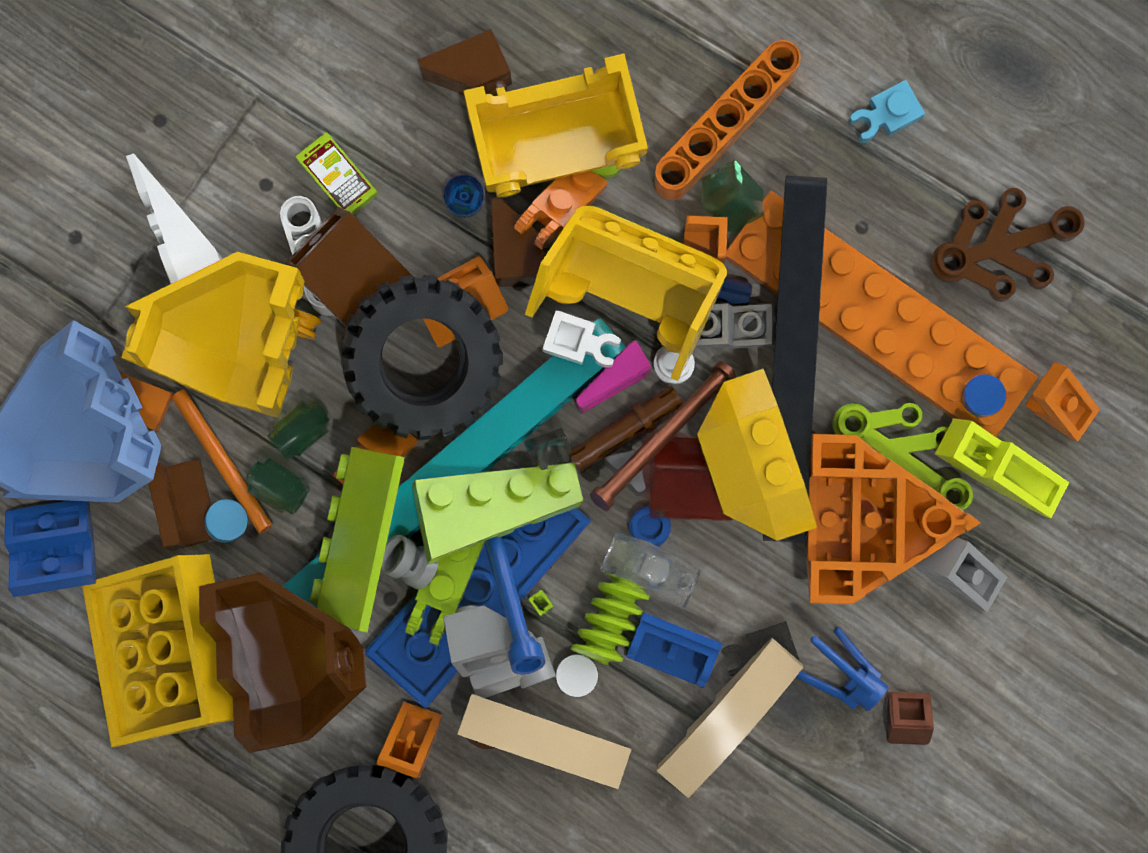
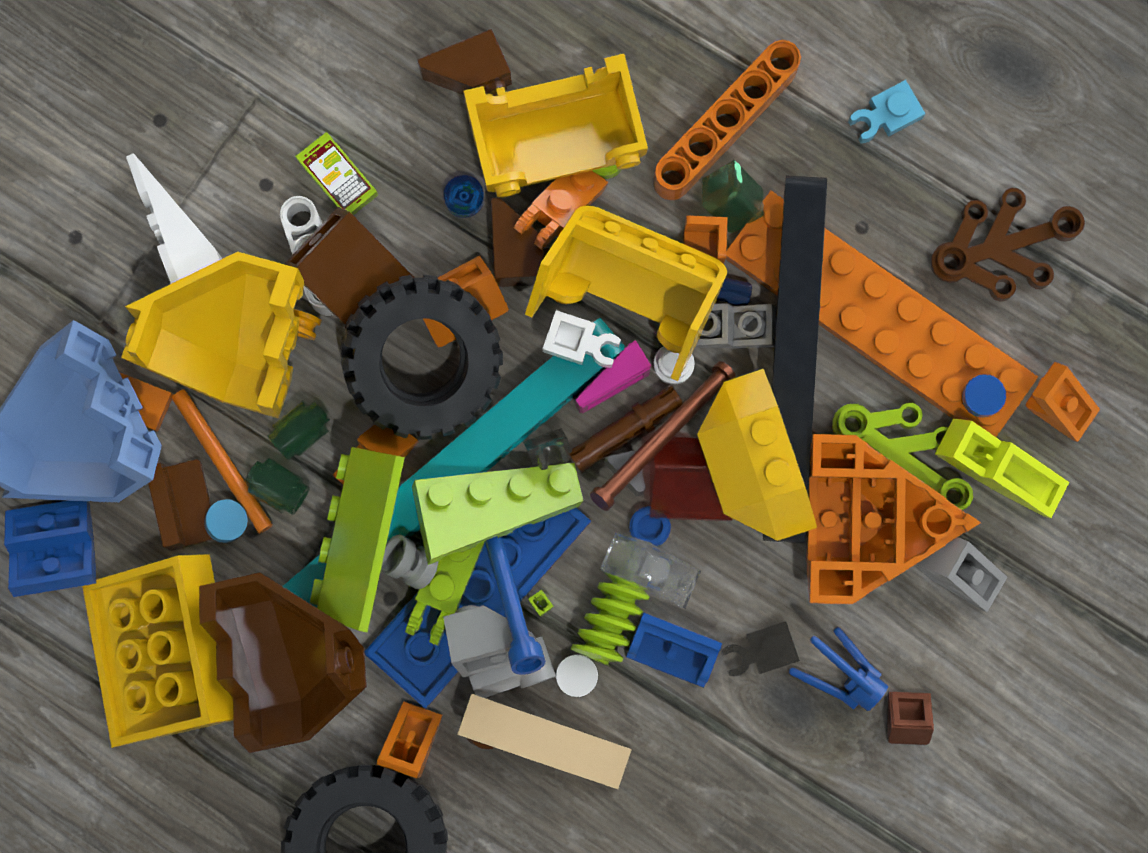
tan slope [657,638,803,798] -> none

